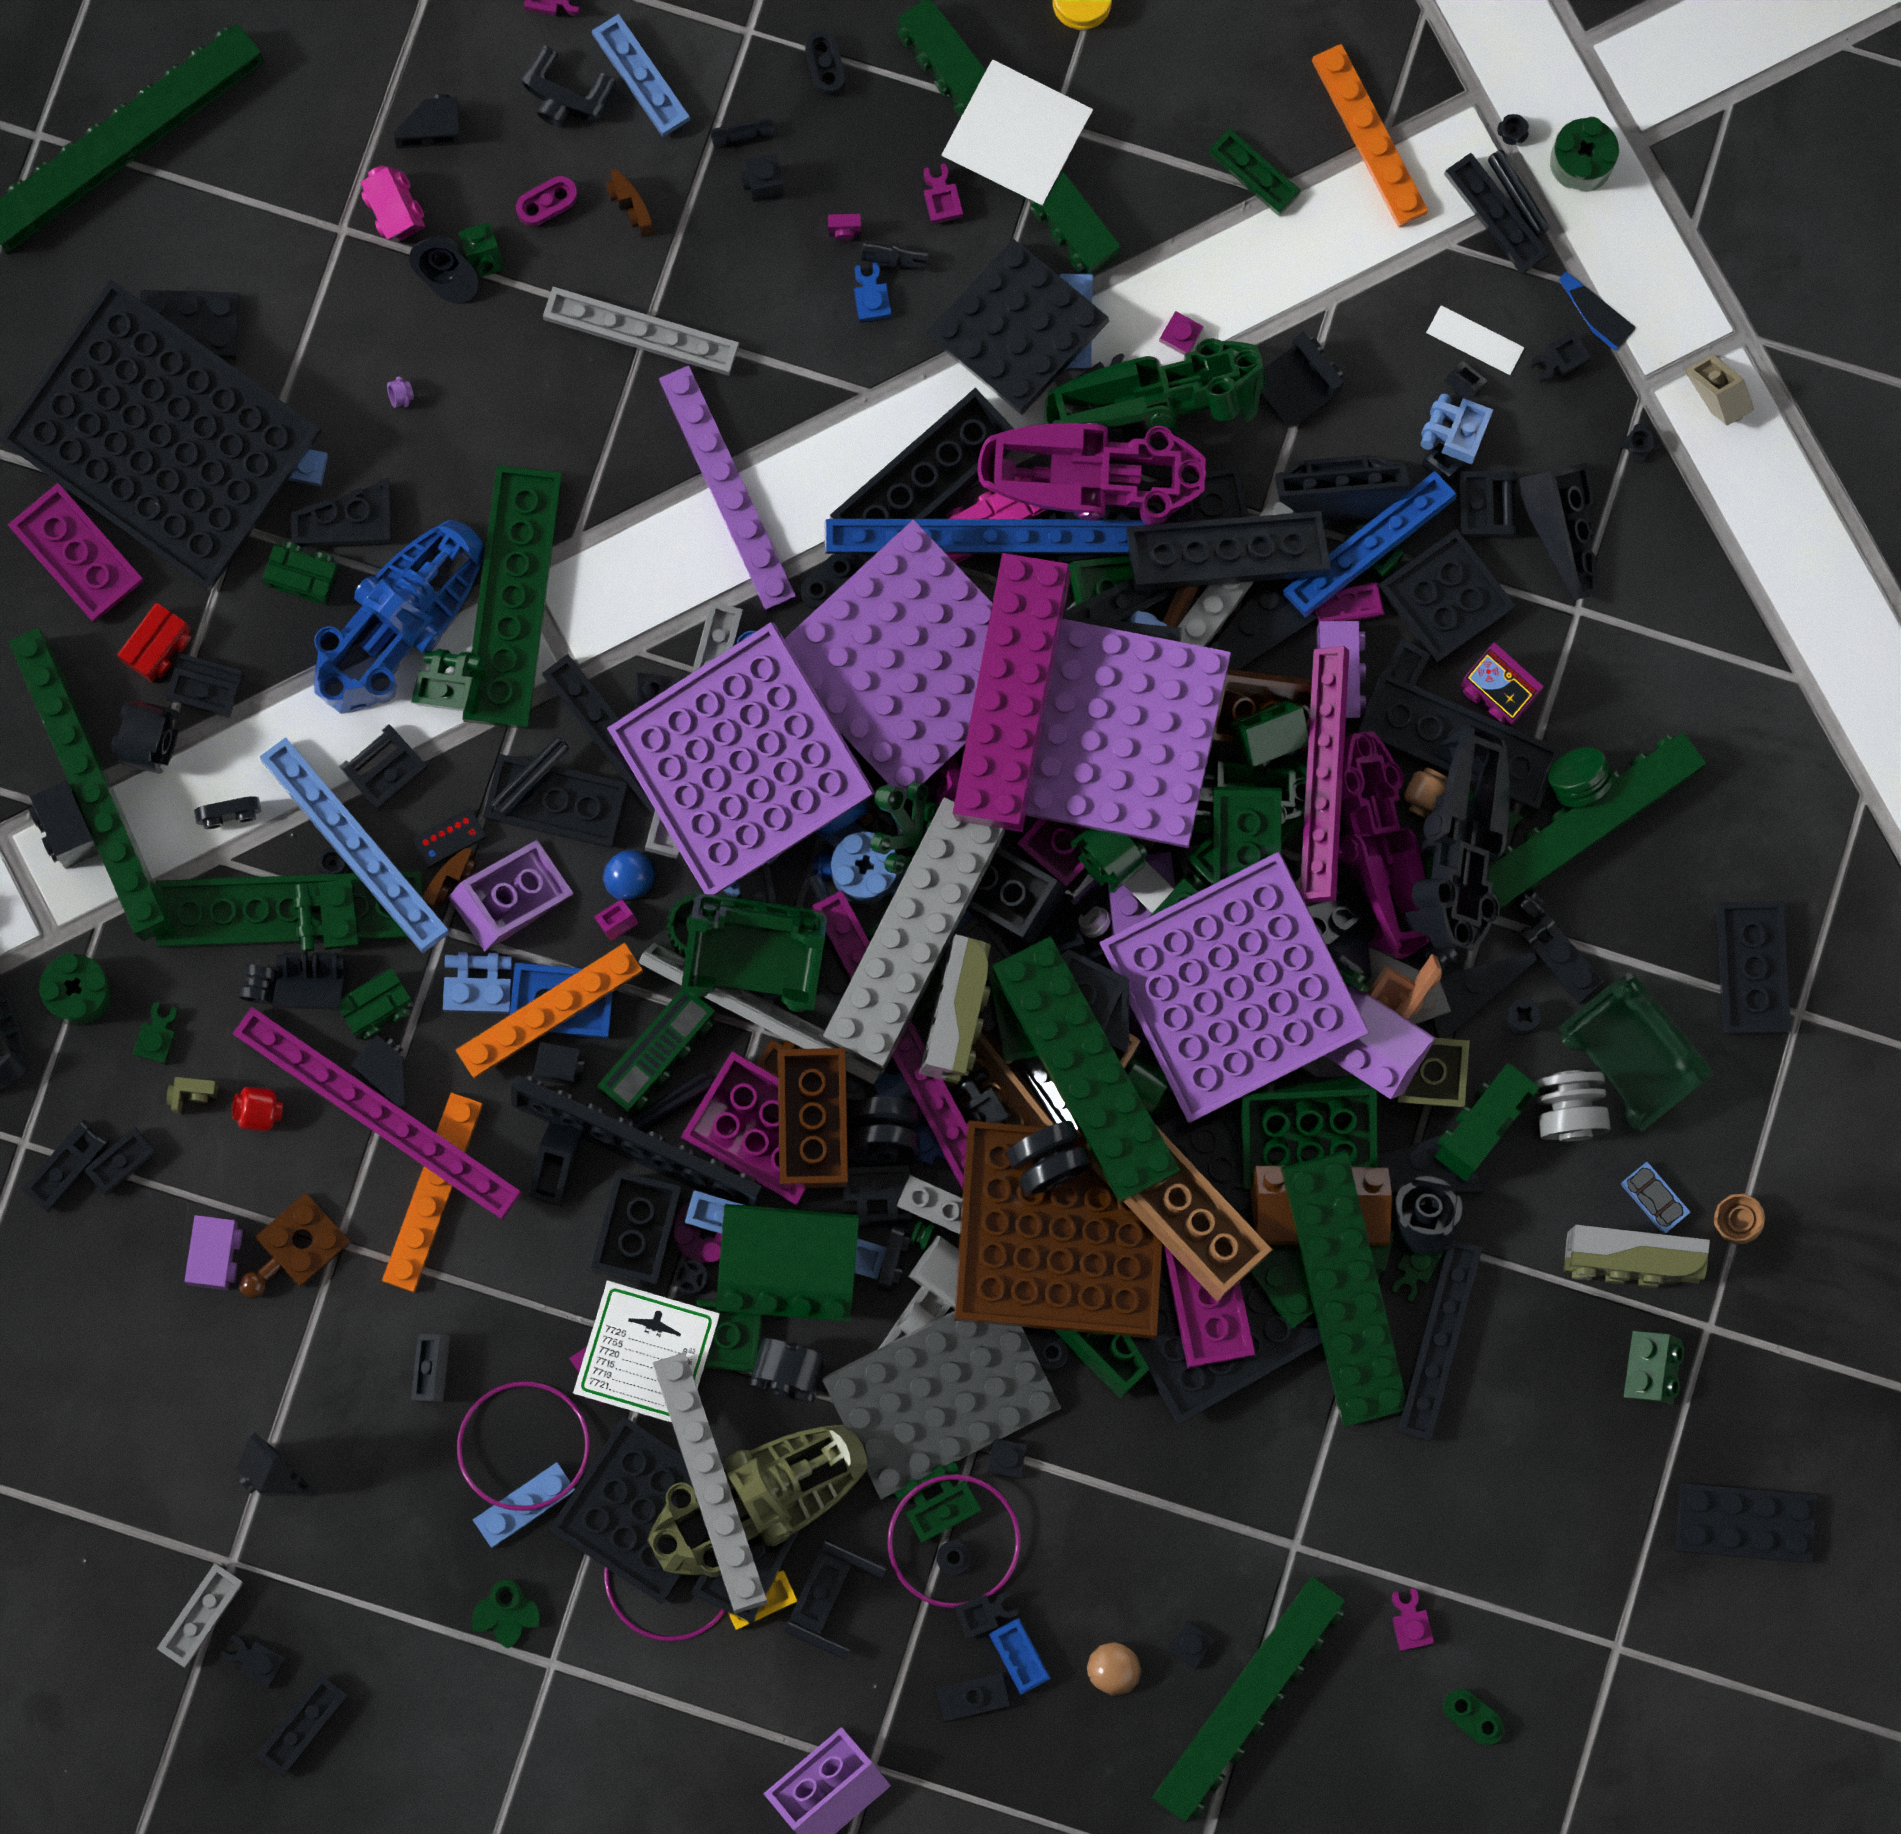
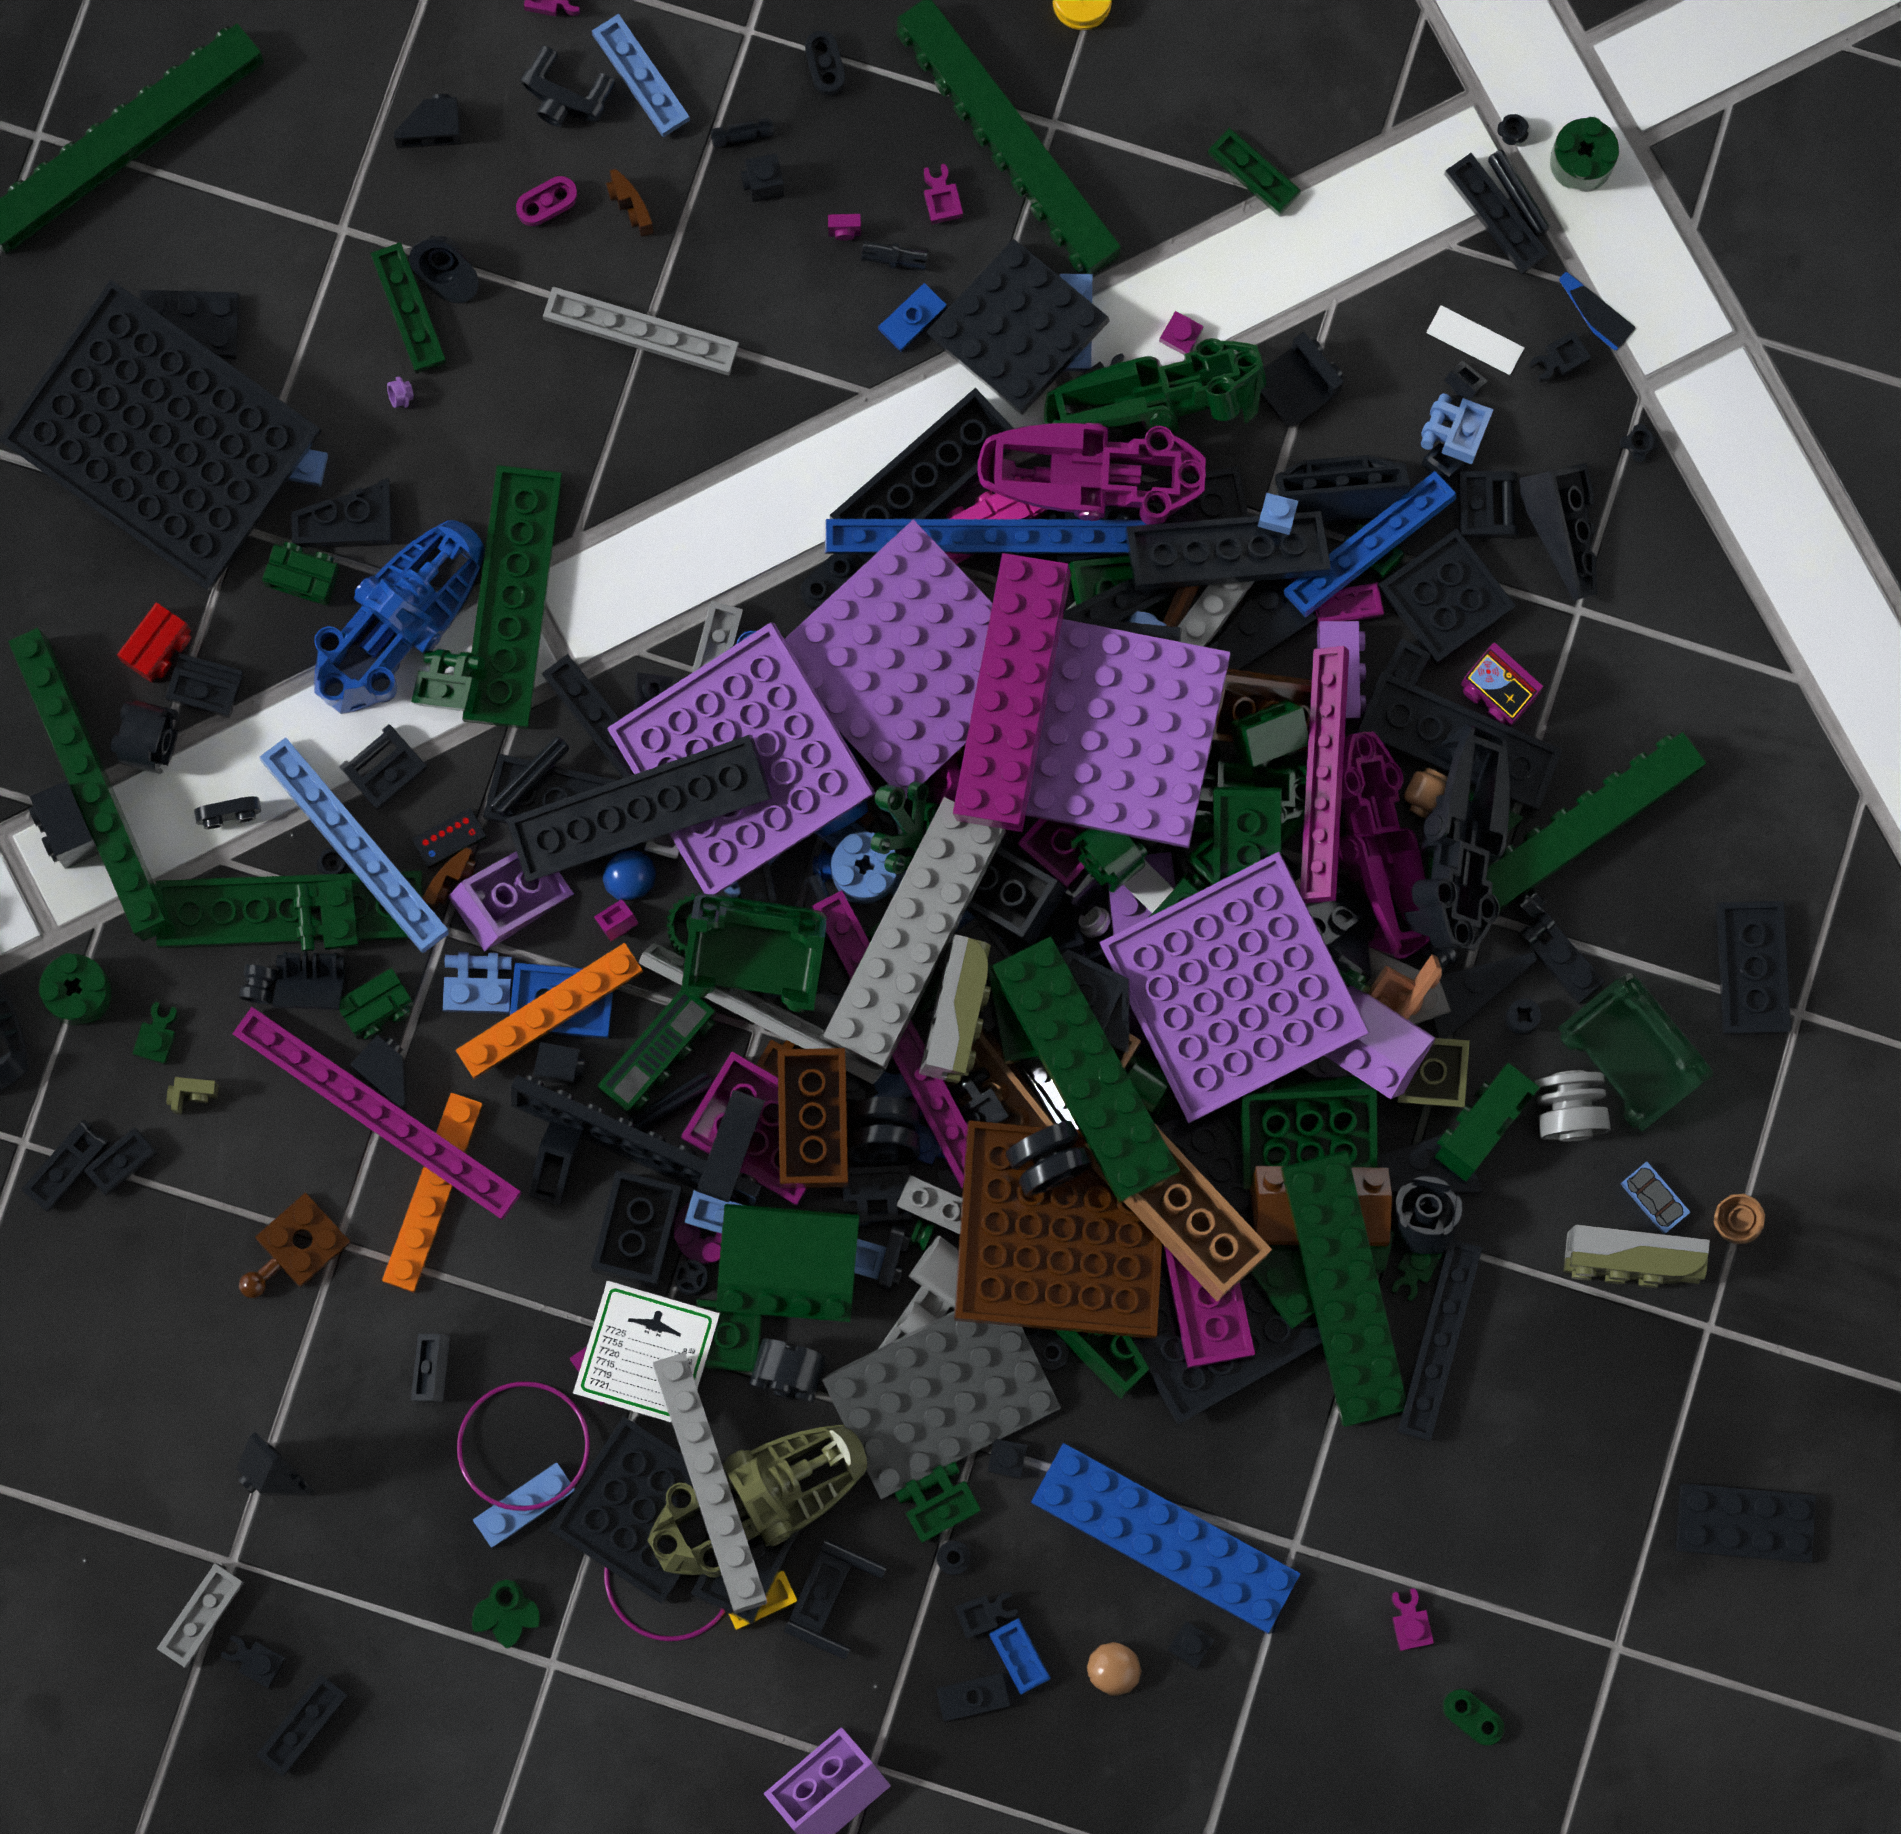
magenta plate [8,483,144,623] -> none
medium lavender brick [184,1215,243,1290] -> none
red head [232,1087,283,1132] -> none
dark pink brick [360,165,426,242] -> none
dark green bracket [458,222,504,278] -> none
medium lavender plate [659,365,796,612] -> none
blue plate [854,263,891,323] -> none
magenta piece [888,1475,1021,1608] -> none
white sticker [941,60,1093,205] -> none
dark green brick [1151,1576,1345,1822] -> none
orange plate [1312,44,1428,228] -> none
dark green head [1548,747,1614,807] -> none
dark green bracket [1624,1331,1684,1406] -> none
dark tan slope [1685,354,1754,426] -> none
none -> dark green plate [370,242,446,374]
none -> black plate [506,735,773,882]
none -> black slope [697,1090,765,1203]
none -> blue plate [878,283,947,352]
none -> blue plate [1031,1443,1301,1634]
none -> medium blue plate [1258,493,1298,535]

